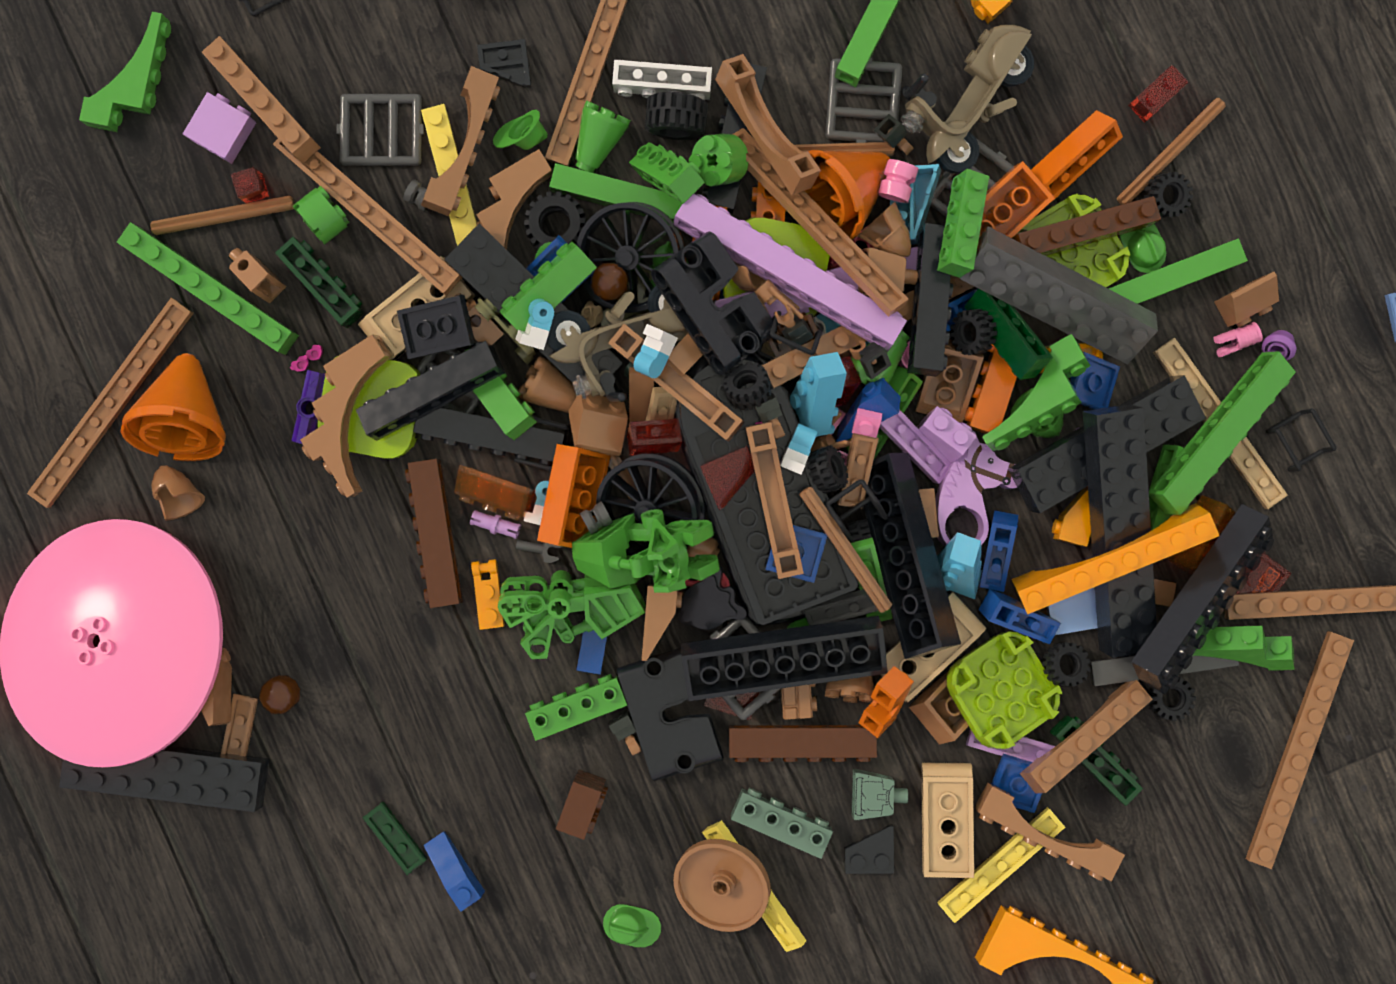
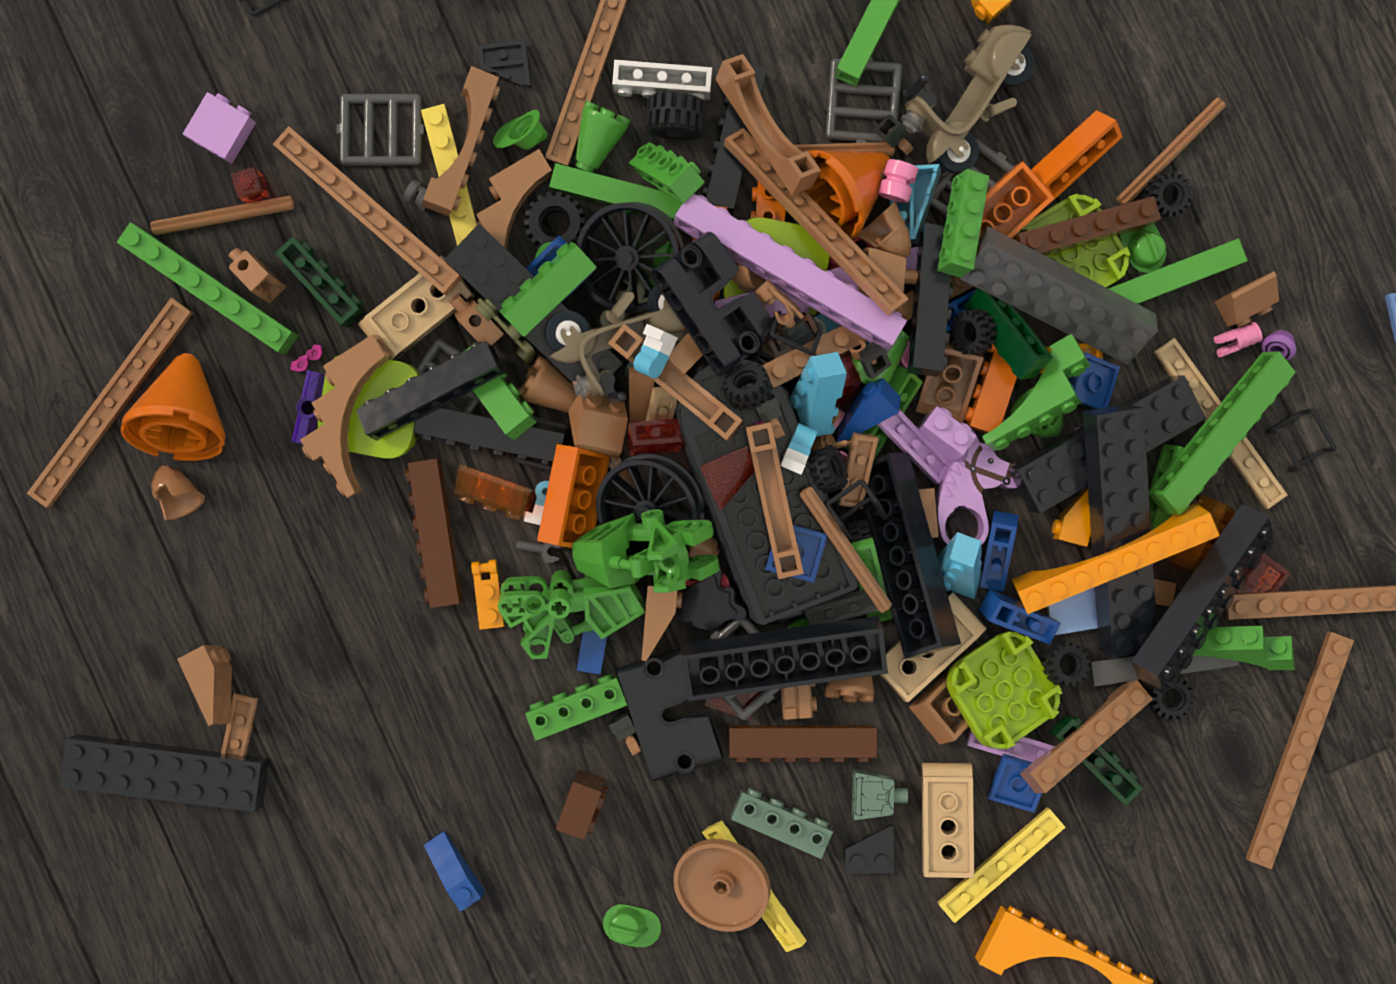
bright pink dish [0,519,223,767] -> none
bright green arch [79,12,171,132] -> none
medium nougat arch [202,36,321,164] -> none
reddish brown hair [259,675,300,715] -> none
bright green brick [292,186,350,245] -> none
dark green tile [362,802,428,875] -> none
black plate [397,295,475,359] -> none
lavender pin [470,510,521,539] -> none
leg [516,299,554,350] -> none
dark grey wheel [580,501,613,535] -> none
tan plate [581,301,603,328] -> none
reddish brown hair [590,263,628,300] -> none
bright green brick [689,134,749,186] -> none
bright pink plate [852,408,882,438] -> none
orange arch [859,666,914,738] -> none
medium nougat arch [975,782,1125,882] -> none
clear red brick [1128,65,1188,123] -> none

